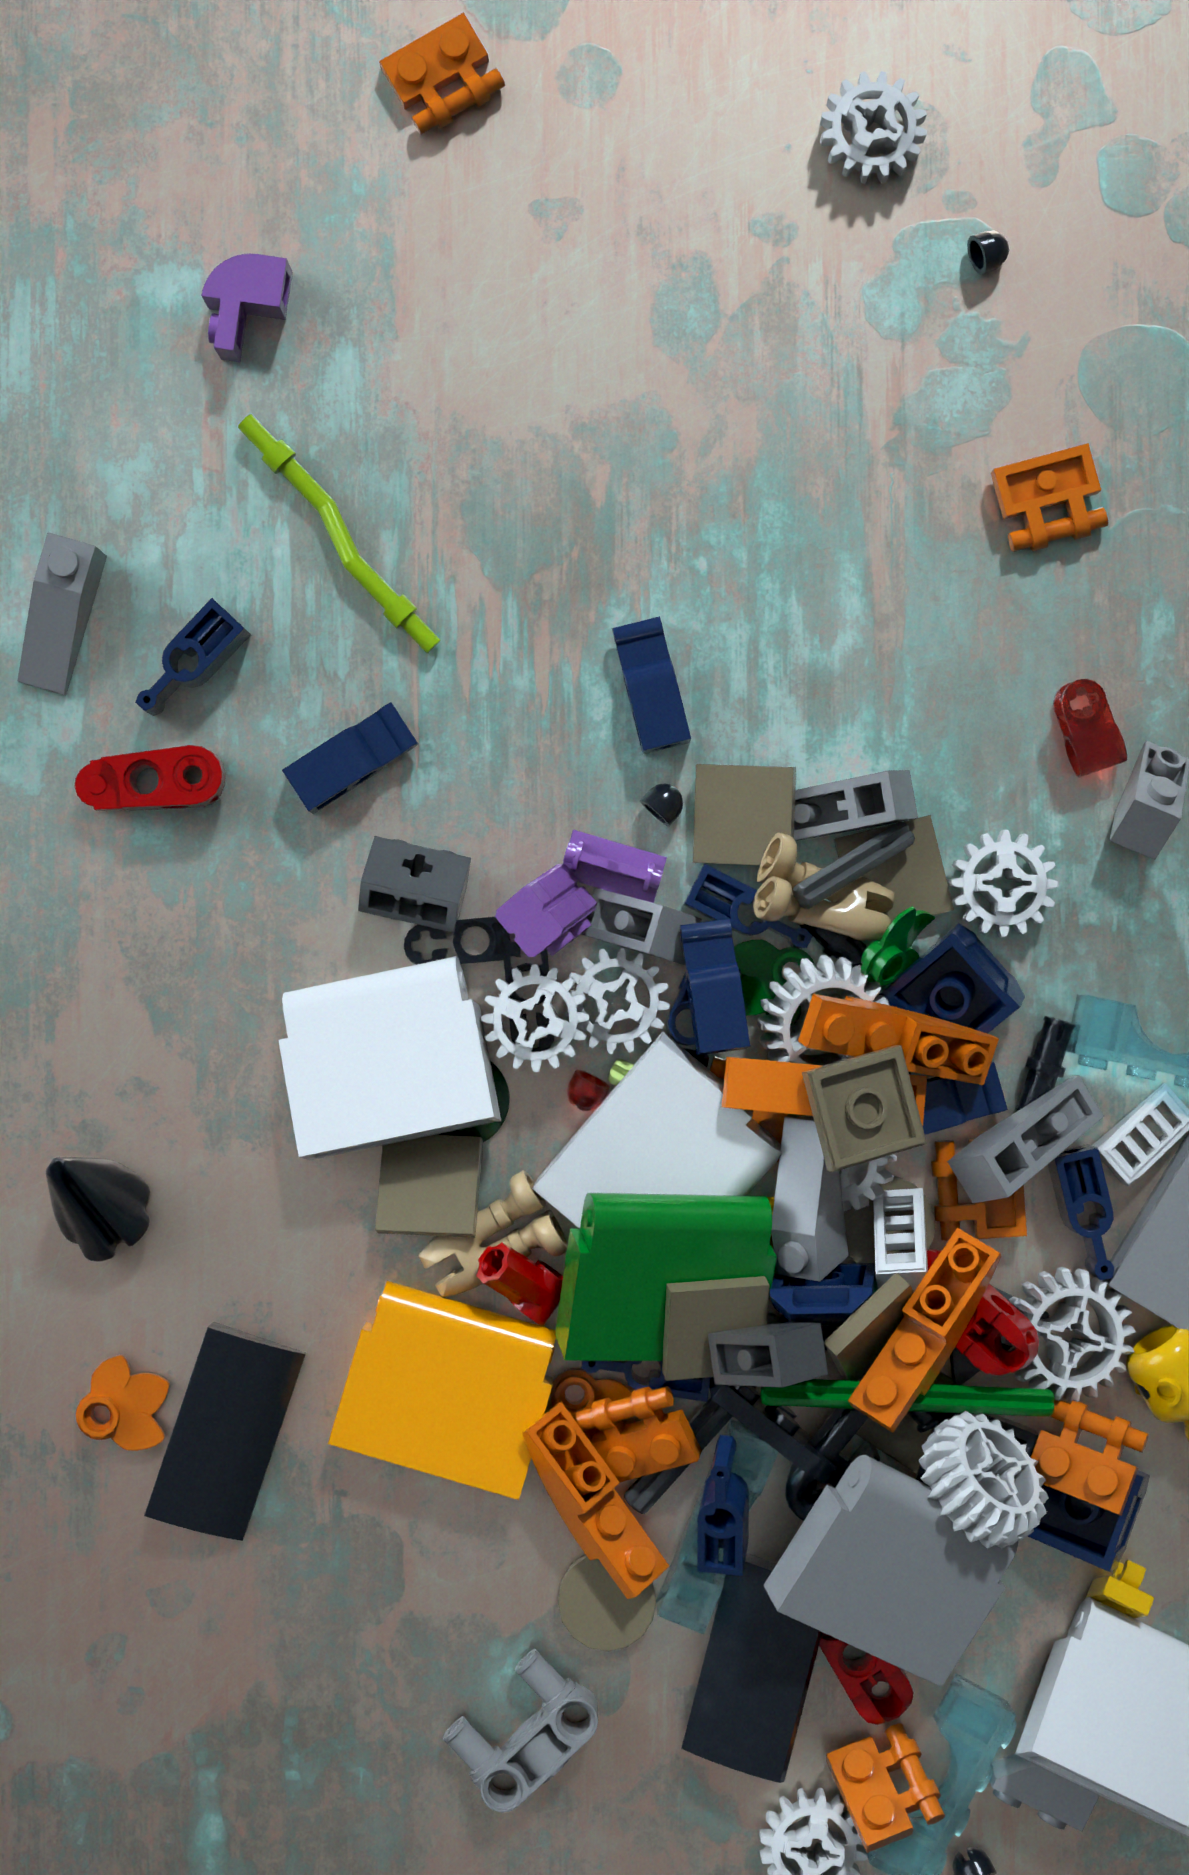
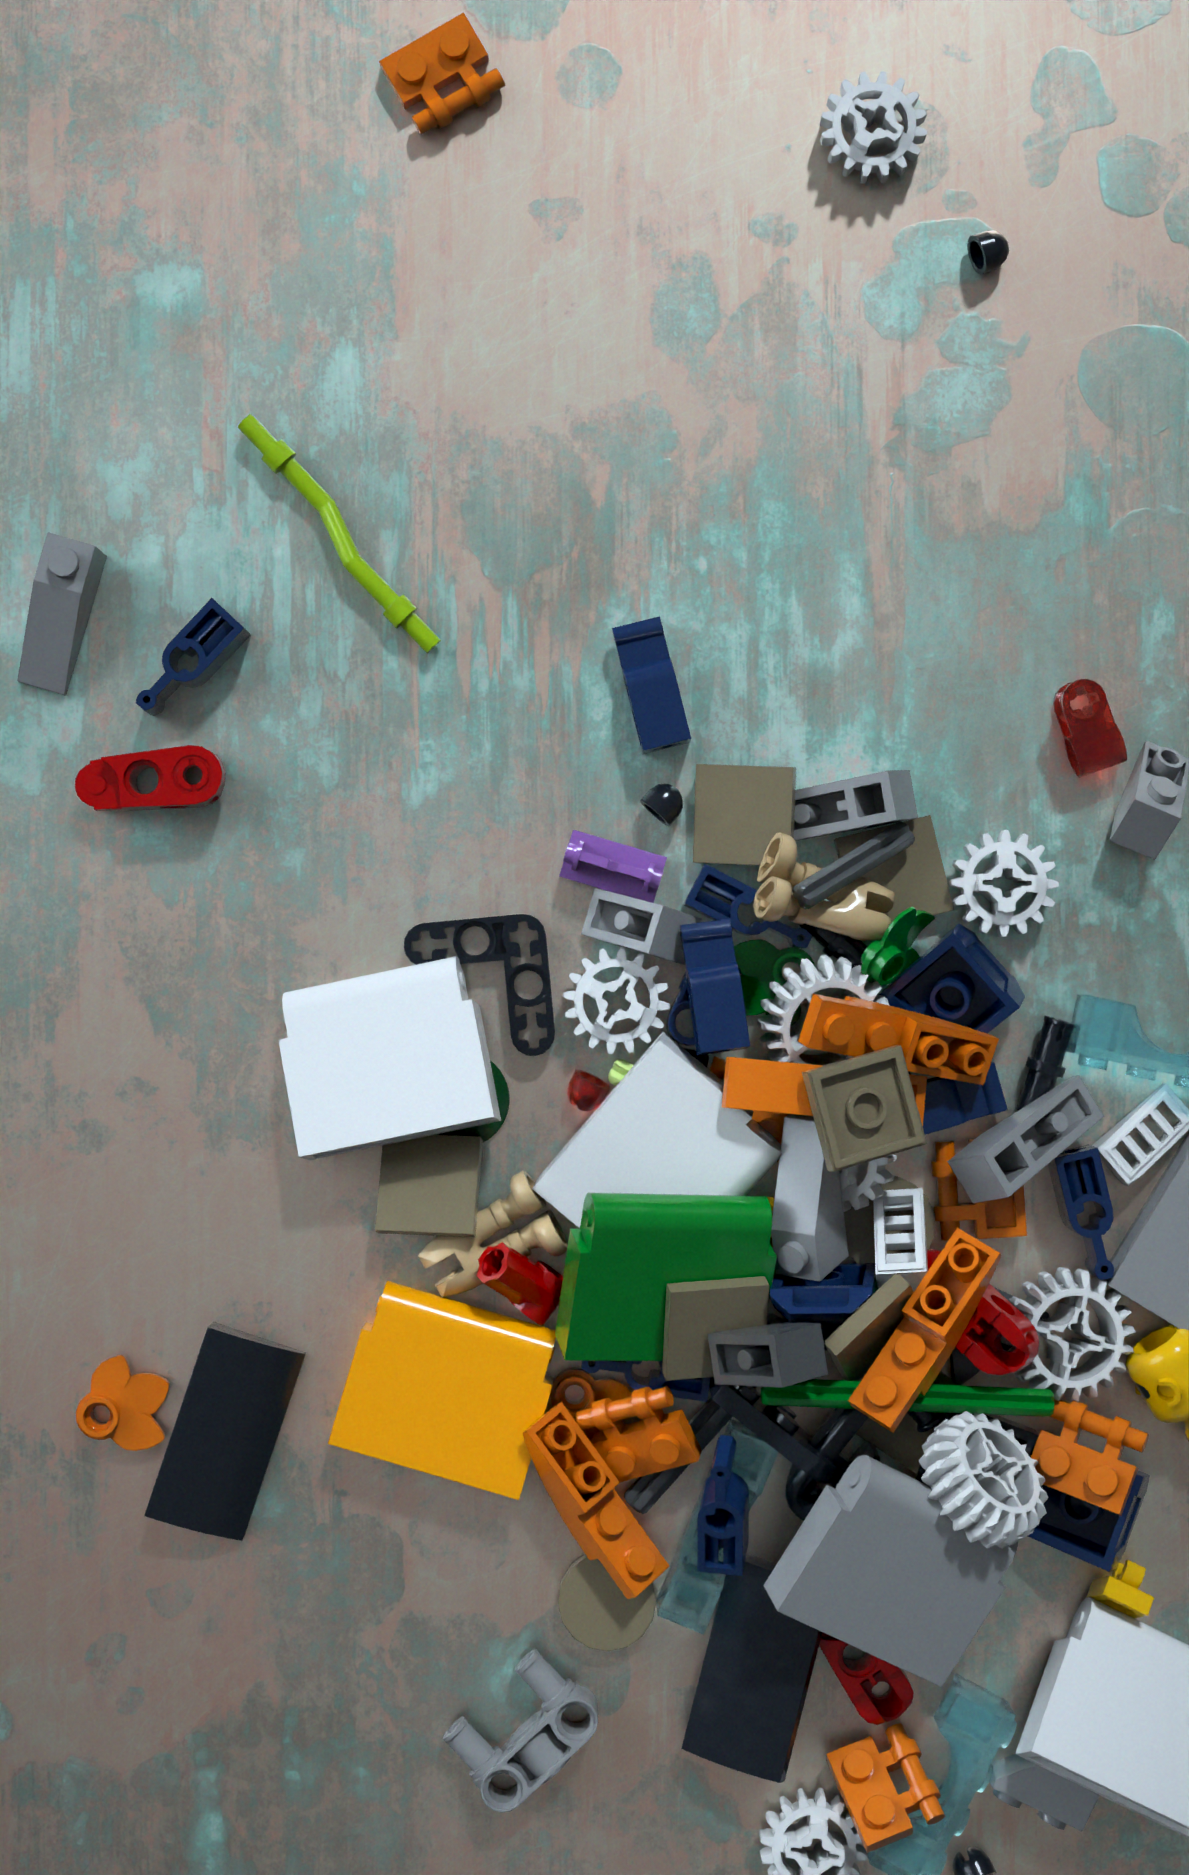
black hat [46,1157,150,1262] -> none
medium lavender brick [201,254,293,362] -> none
dark blue piece [282,702,419,814] -> none
dark grey brick [358,836,471,933] -> none
white gear [481,964,590,1072] -> none
medium lavender brick [495,863,597,957] -> none
orange plate [991,443,1108,552] -> none

